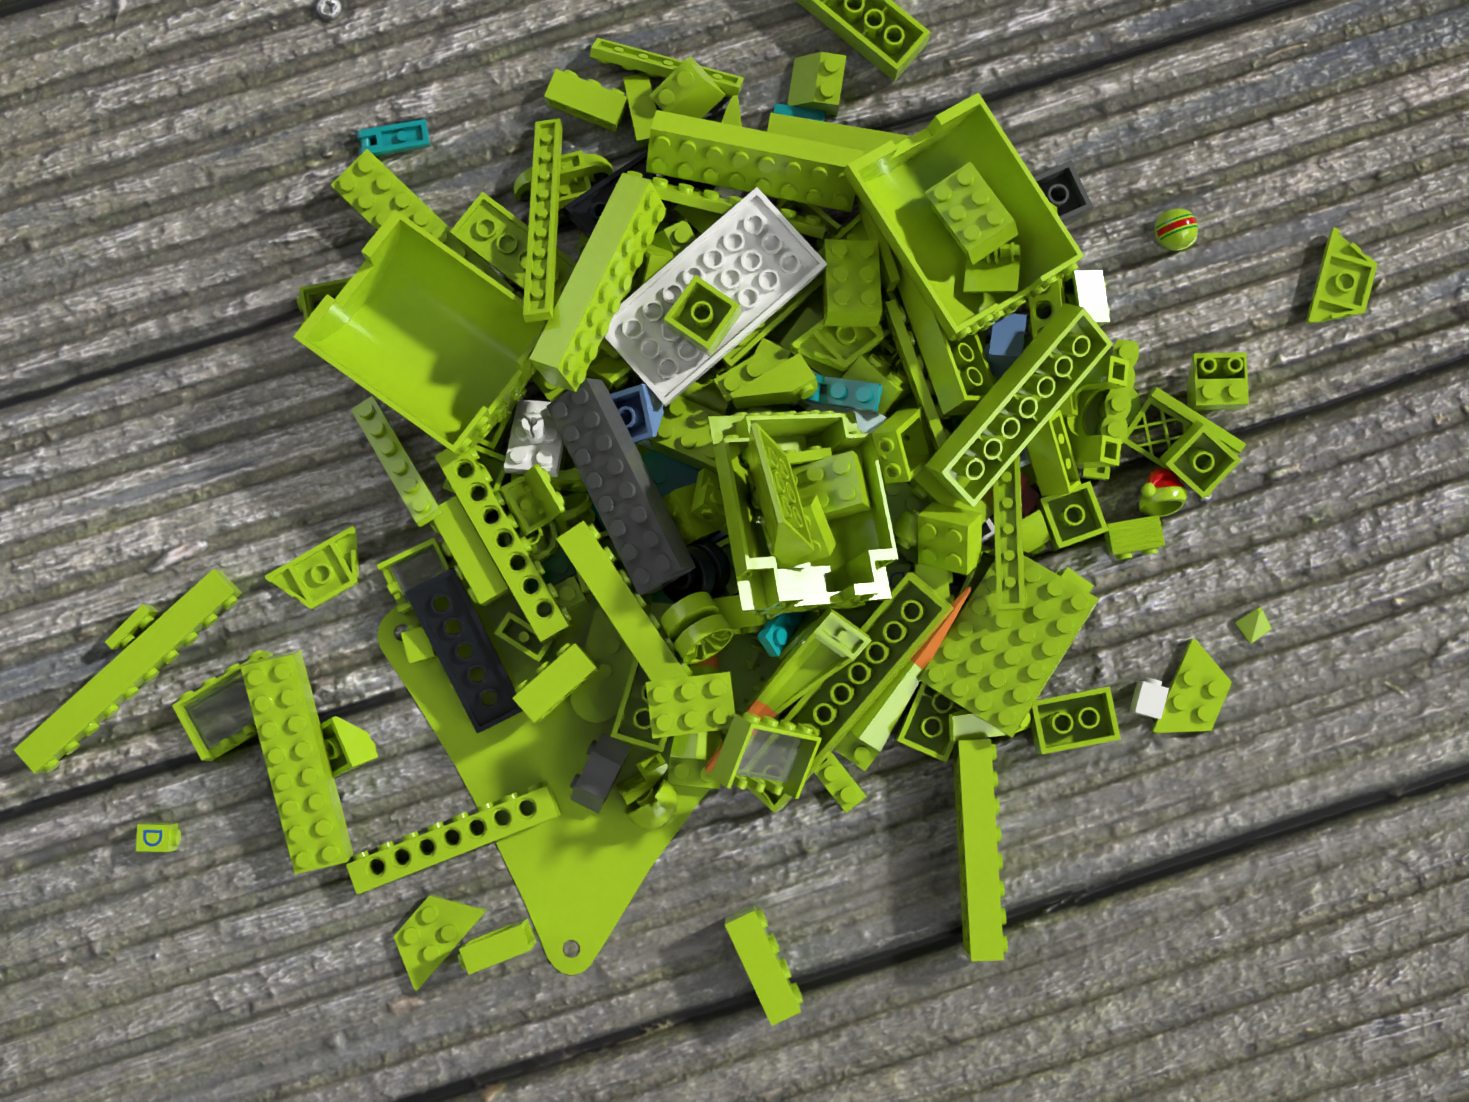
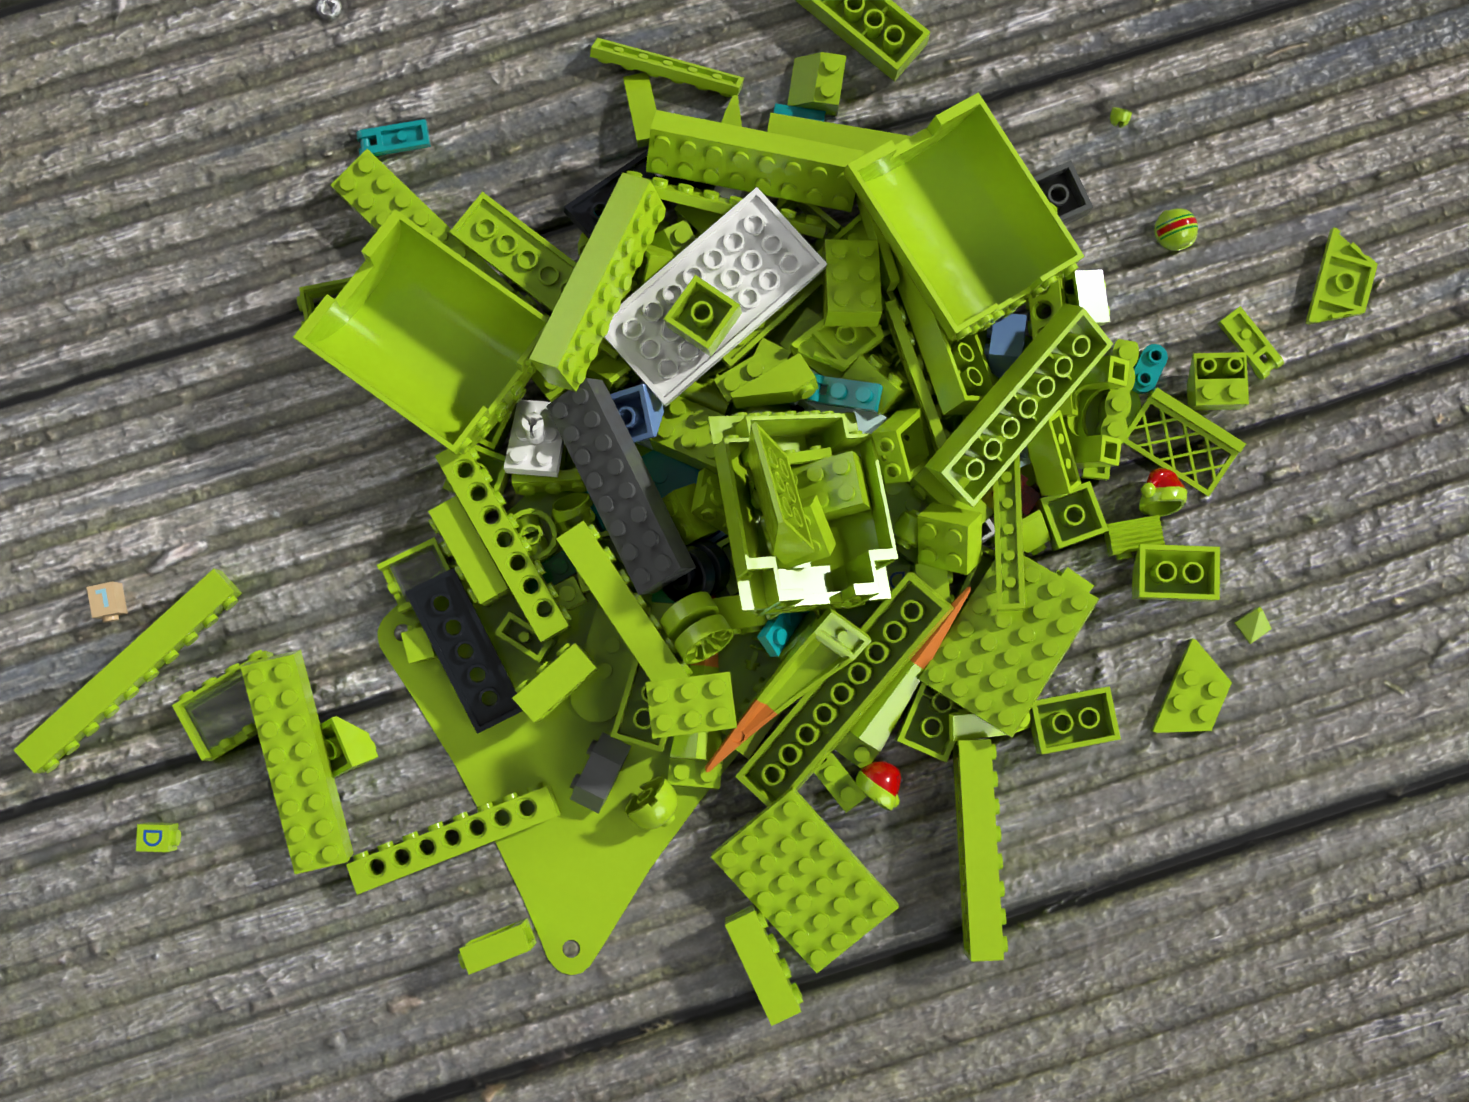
lime plate [105,604,159,650] -> none
lime wing [265,525,359,610] -> none
lime plate [351,395,443,527] -> none
lime wing [393,894,487,991] -> none
lime bracket [499,464,565,536] -> none
lime plate [513,150,614,209] -> none
lime plate [523,118,563,323] -> none
lime brick [544,69,629,133] -> none
lime slope [616,751,668,805] -> none
lime slope [649,56,726,119] -> none
lime window [706,712,822,799] -> none
lime brick [925,162,1018,265] -> none
lime hinge [963,242,1022,293] -> none
white brick [1129,678,1169,719] -> none
lime brick [1159,420,1242,499] -> none
none -> tan brick [86,581,128,623]
none -> lime plate [711,786,899,973]
none -> piece [855,761,901,811]
none -> lime hinge [1110,107,1132,128]
none -> teal plate [1132,344,1168,394]
none -> lime slope [1132,544,1220,602]
none -> lime plate [1217,306,1284,380]

